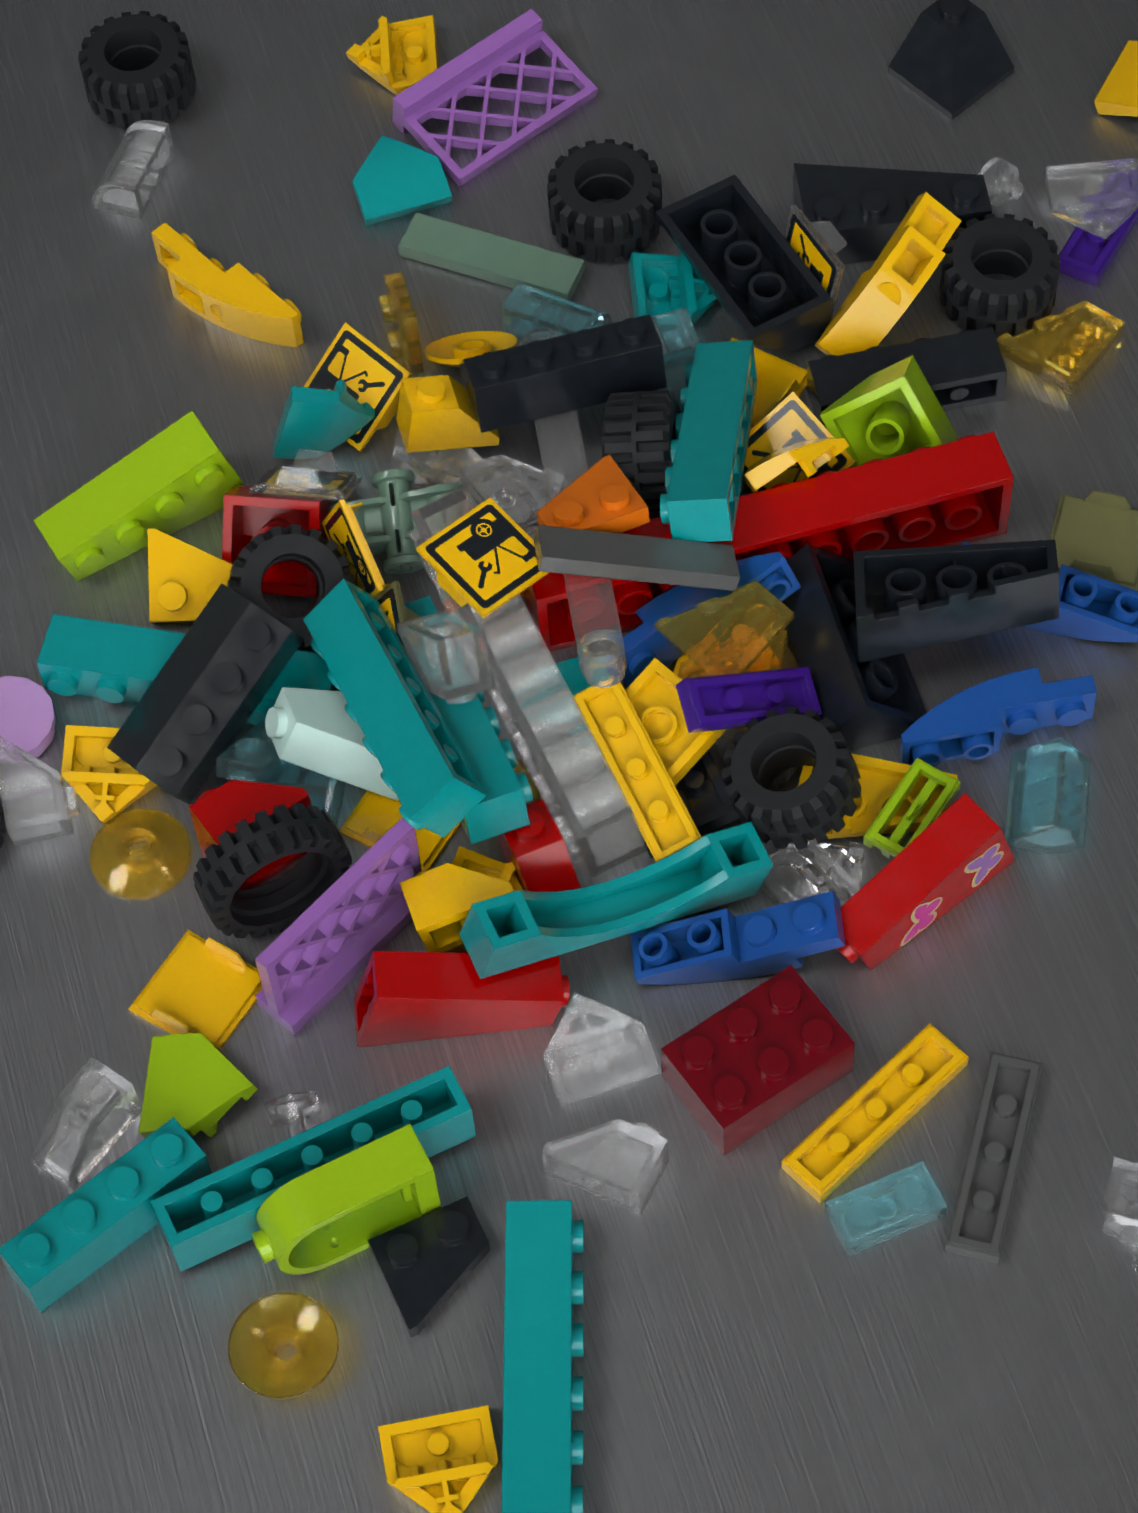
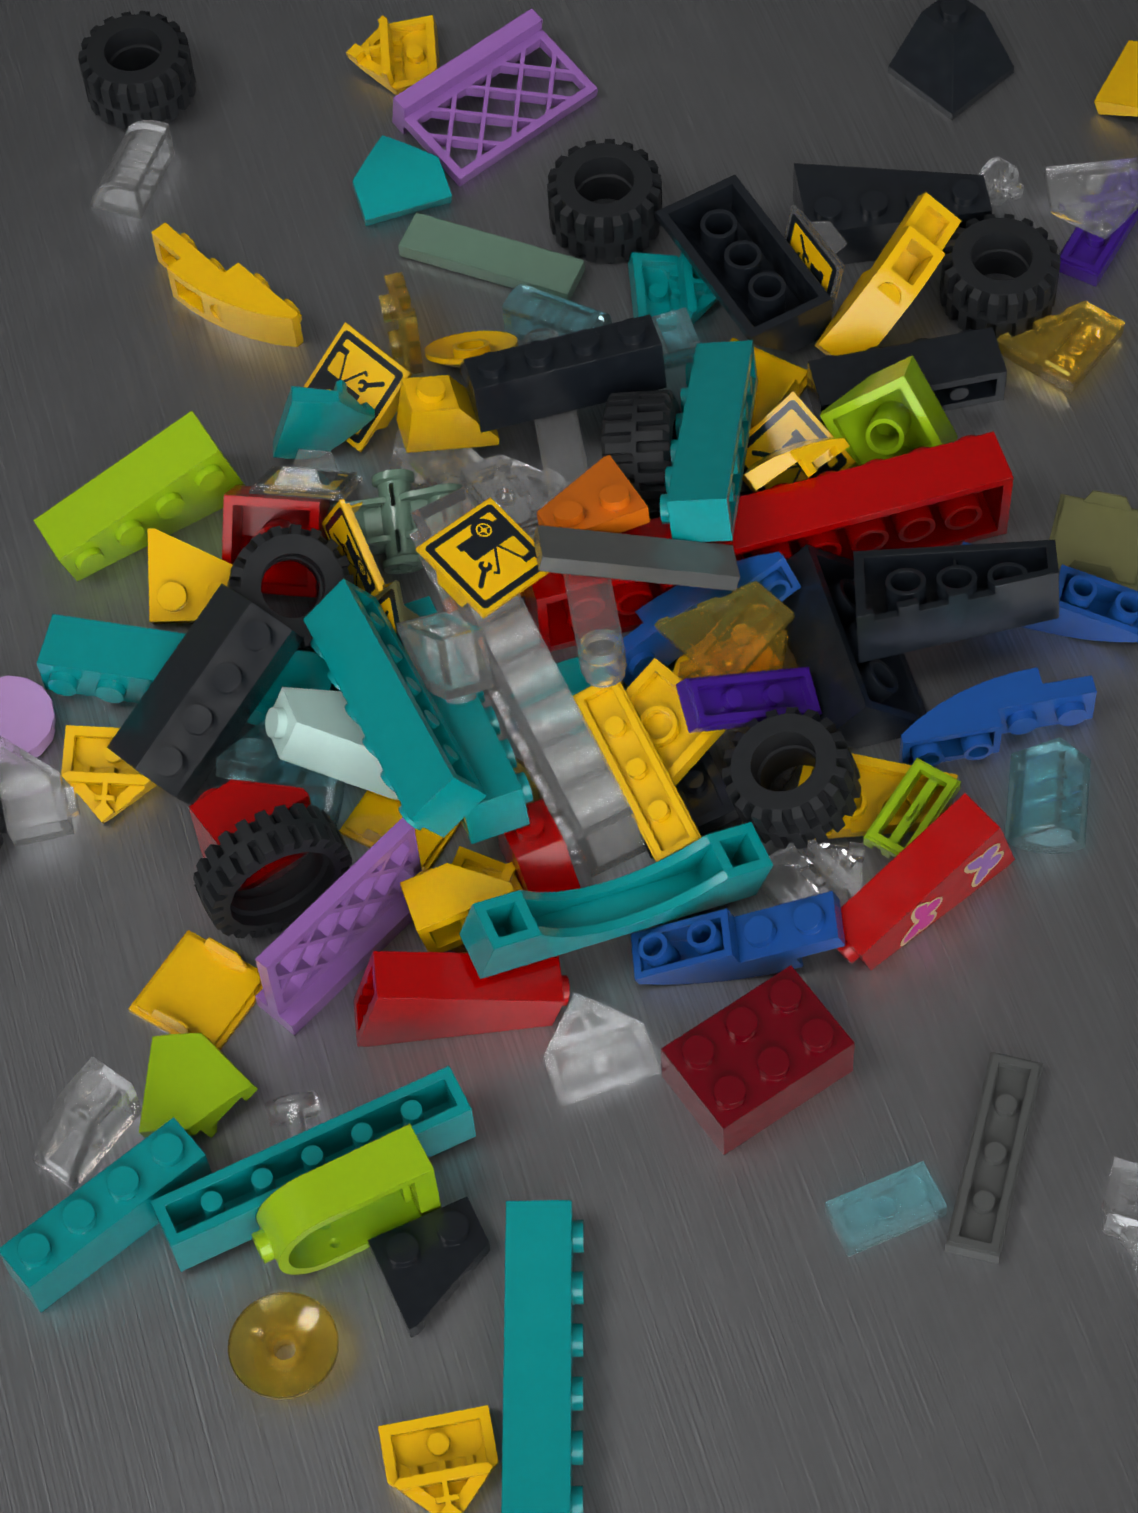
clear yellow dish [90,809,191,900] -> none
clear slope [542,1119,669,1215] -> none
yellow tile [781,1023,969,1203] -> none

